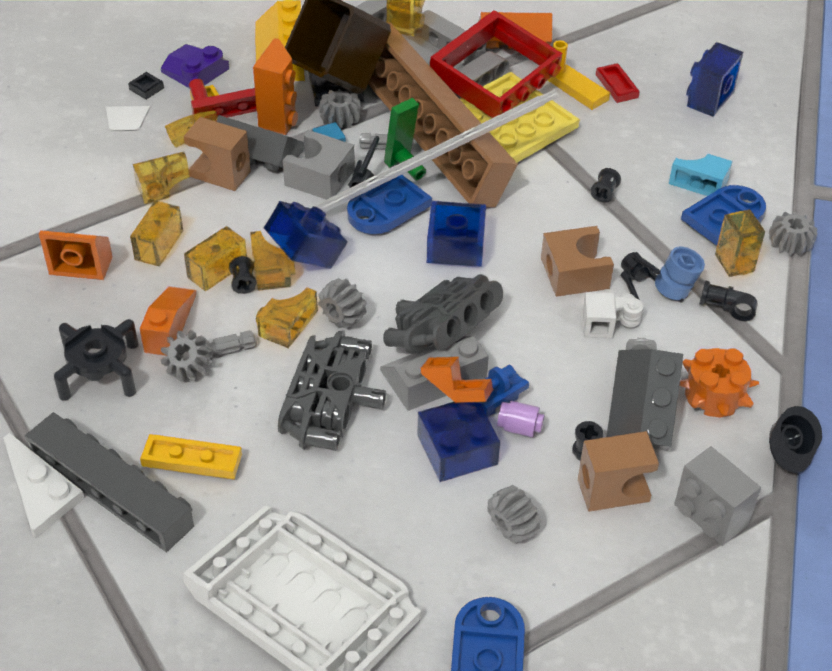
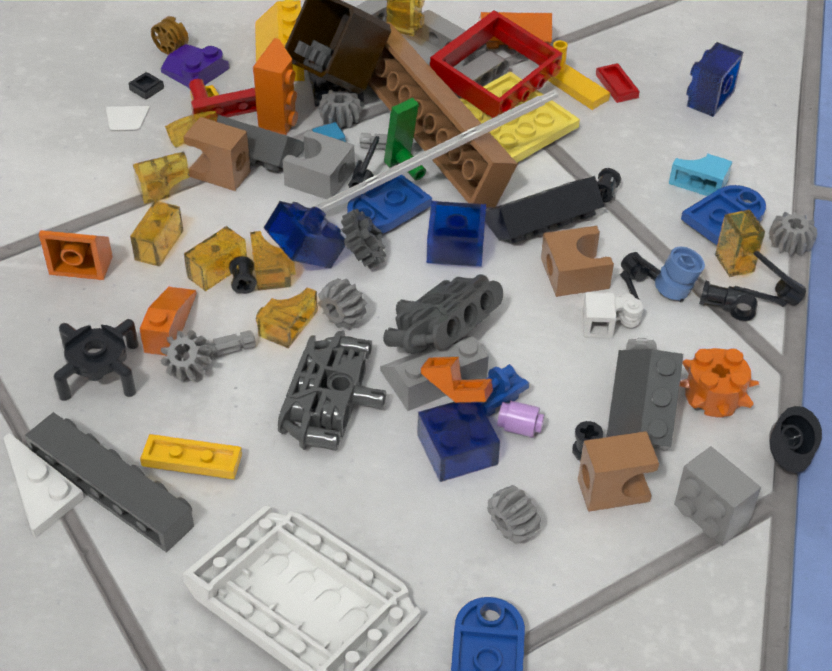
none -> pearl gold wheel [151,16,189,55]
none -> dark grey gear [294,40,335,72]
none -> dark grey gear [341,209,386,269]
none -> black slope [480,176,604,244]
none -> black plant [733,250,806,307]

